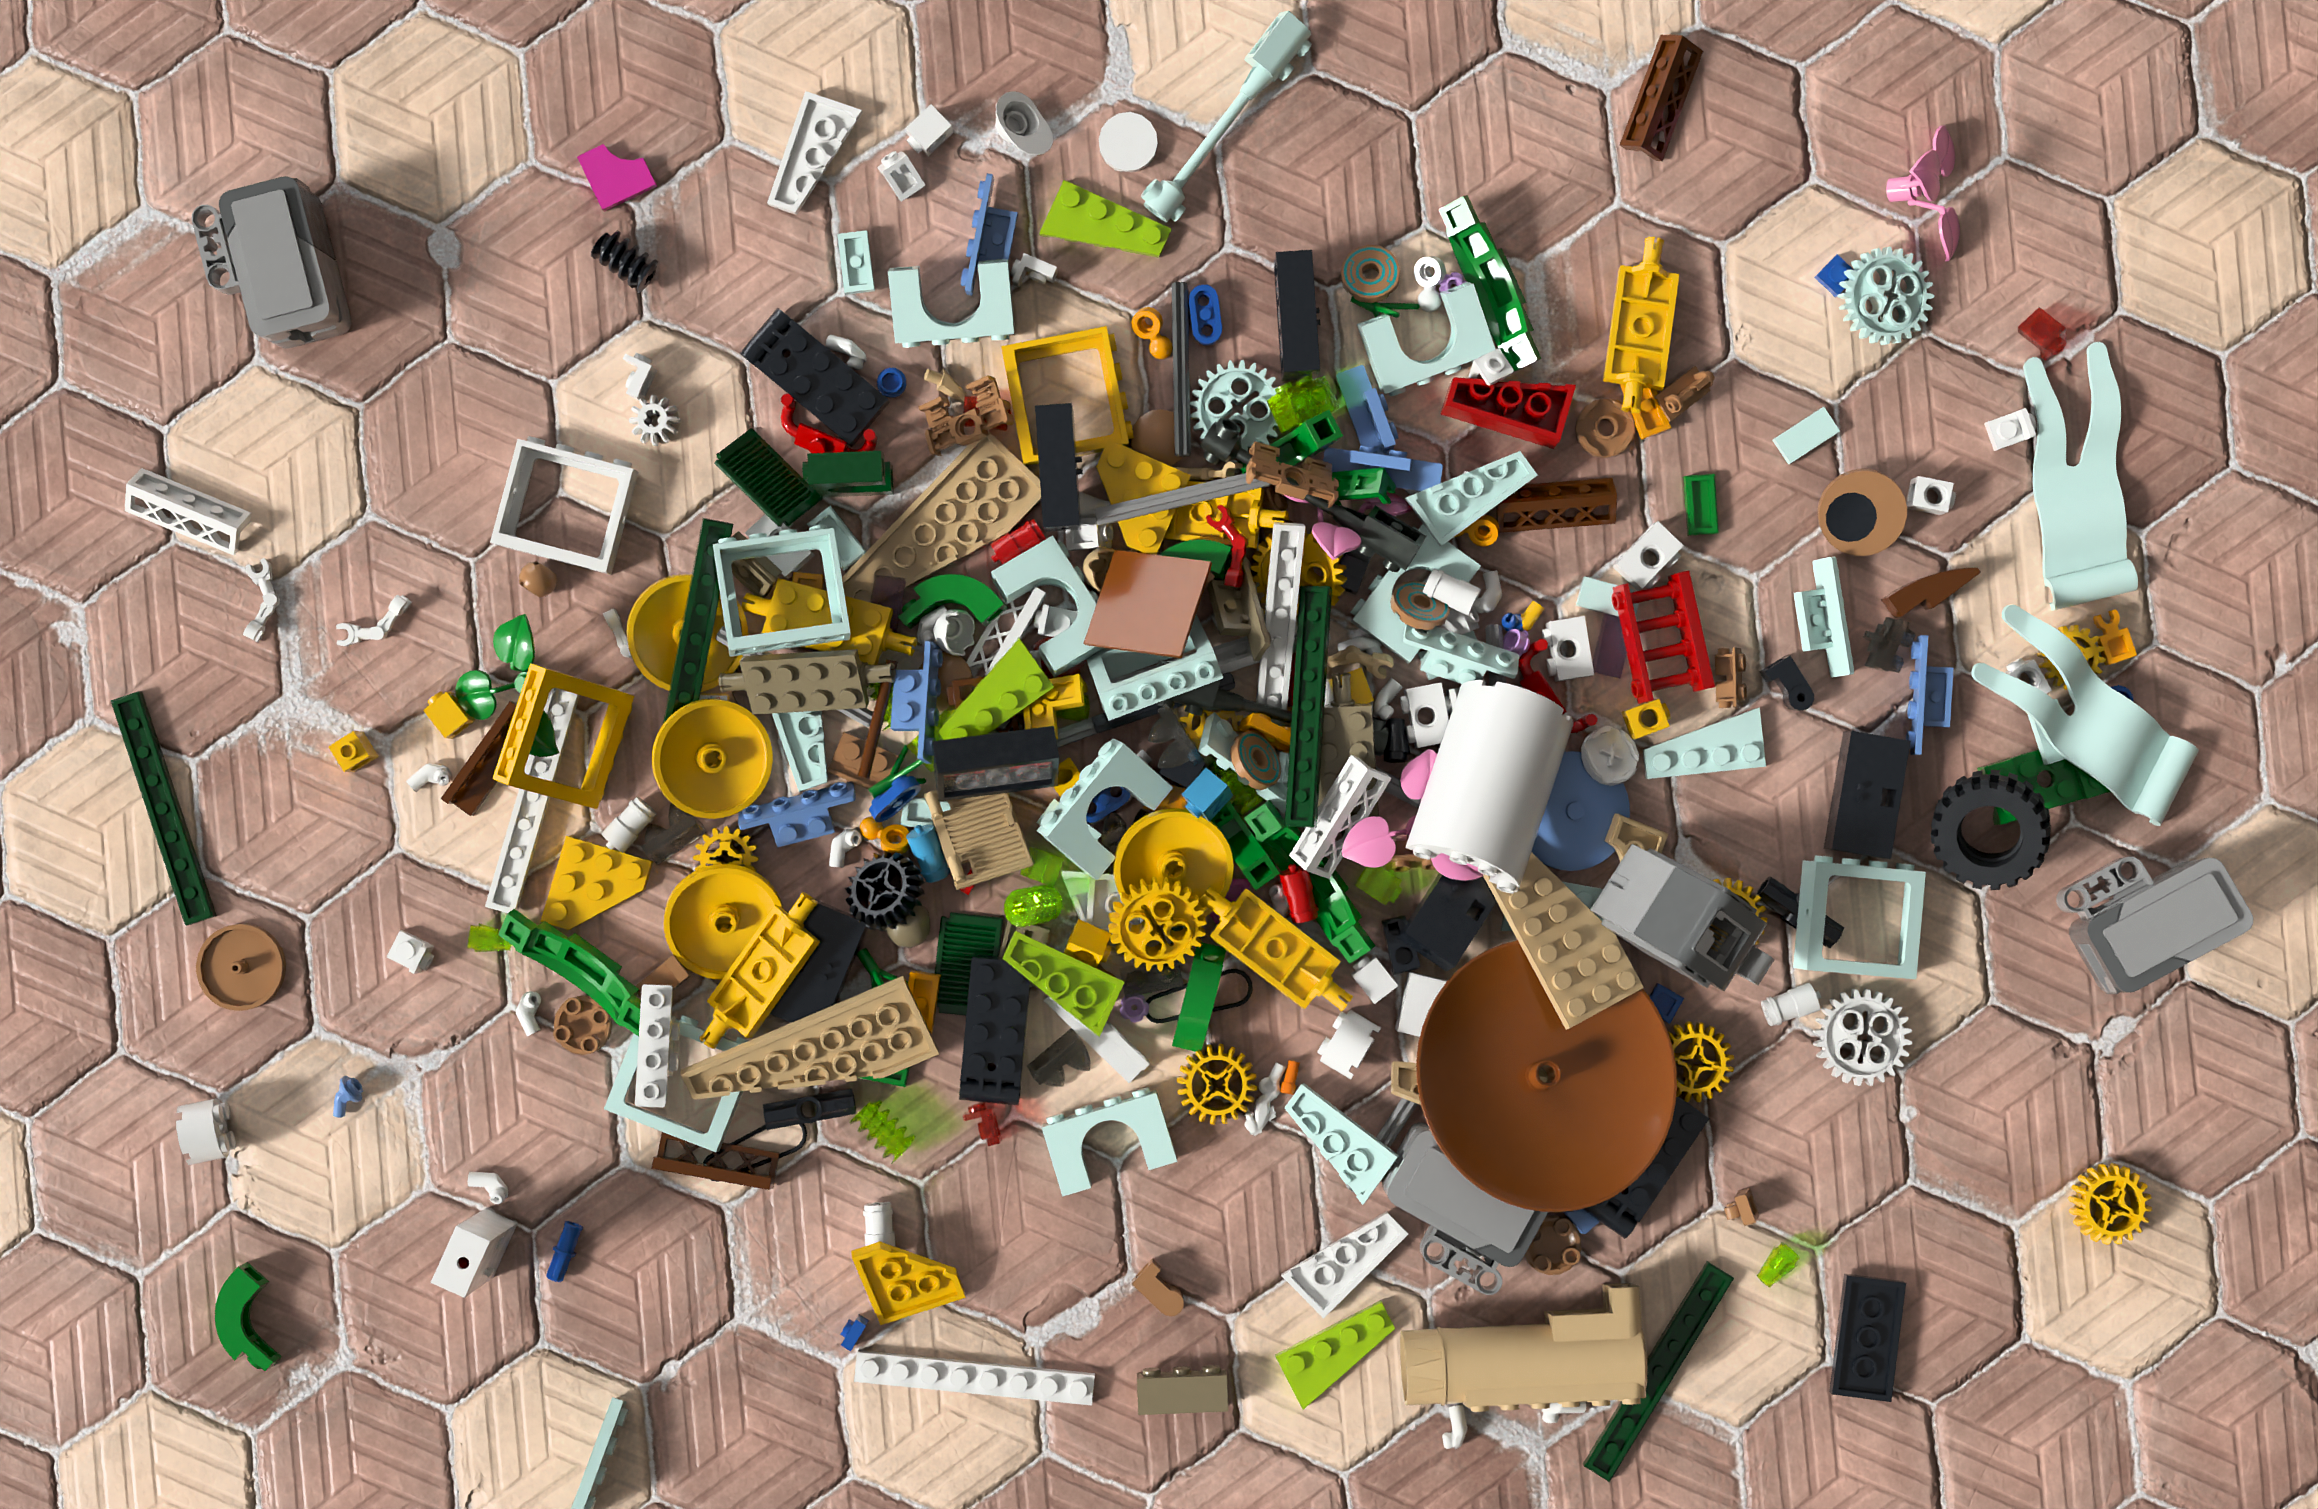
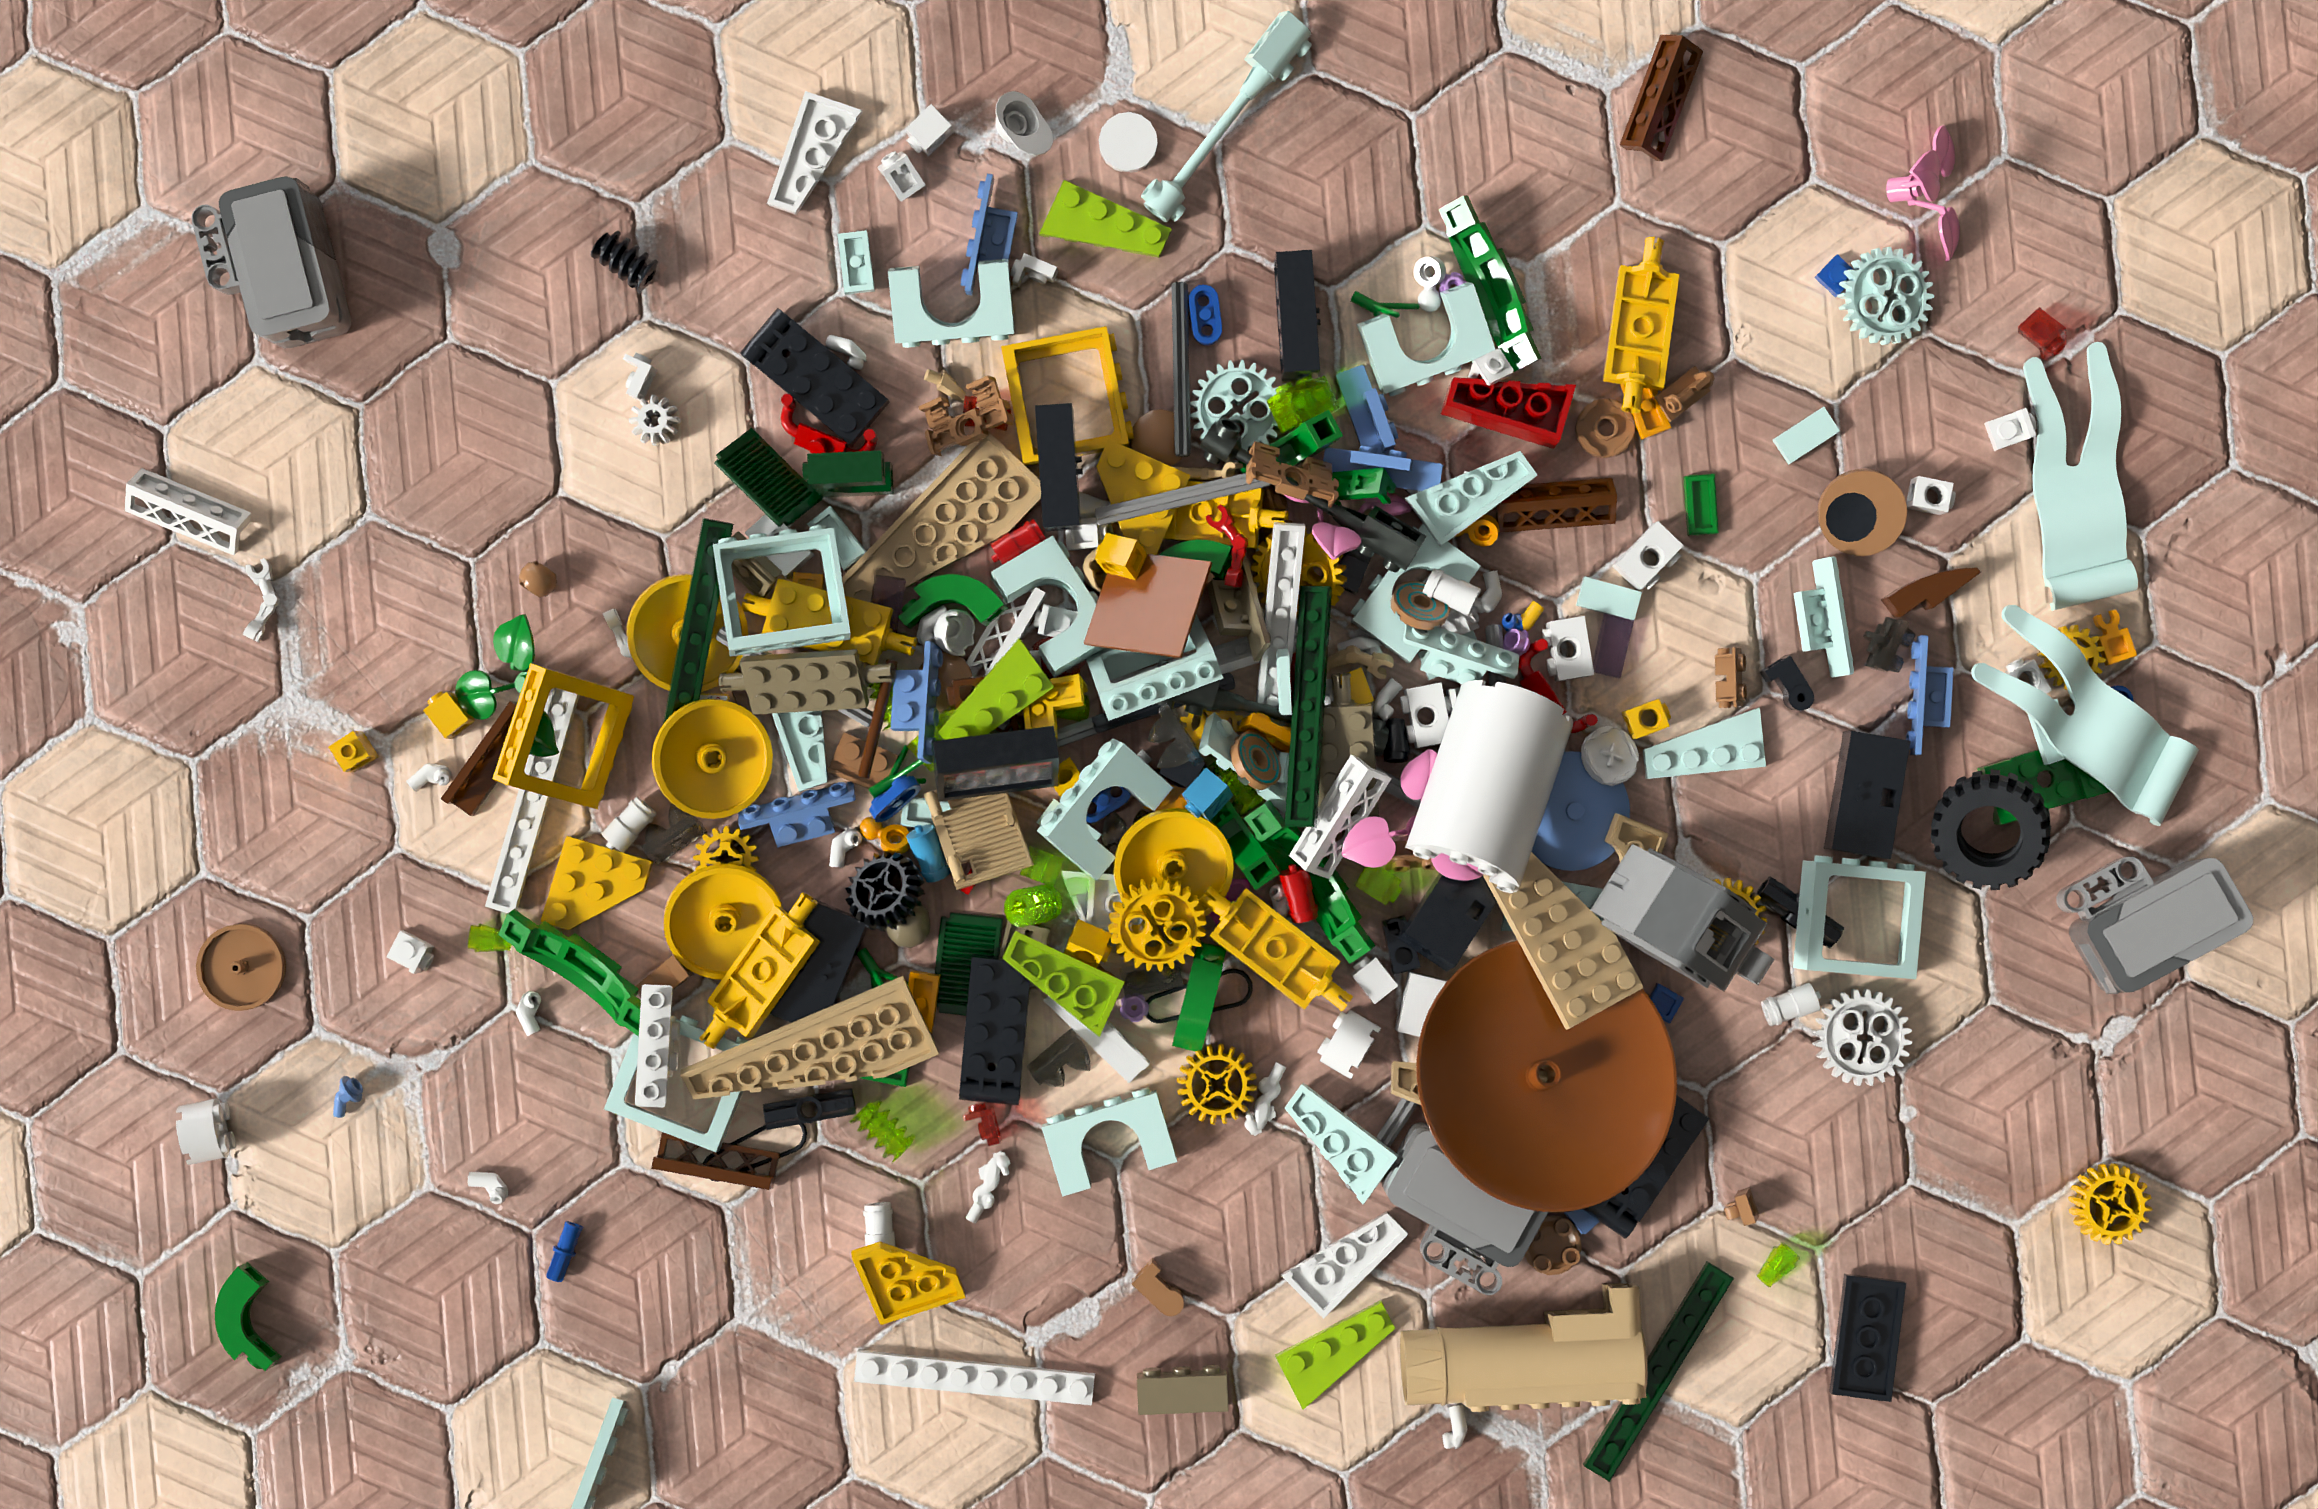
dark green tile [111,691,217,926] -> none
white piece [336,595,412,646] -> none
white brick [431,1209,518,1298] -> none
white piece [490,436,639,575] -> none
medium nougat dish [553,995,612,1055] -> none
dark pink tile [577,144,657,212] -> none
blue plate [840,1314,869,1351] -> none
blue plate [877,368,907,398] -> none
light orange plate [1131,307,1173,360] -> none
orange piece [1280,1060,1300,1095] -> none
medium nougat tile [1341,245,1400,303] -> none
white arm [1541,1401,1586,1423] -> none
red fence [1612,570,1715,704] -> none
yellow gear [1668,1021,1734,1102] -> none
none -> white animal [966,1151,1010,1224]
none -> yellow brick [1095,533,1147,580]
none -> light aqua tile [1276,649,1292,715]

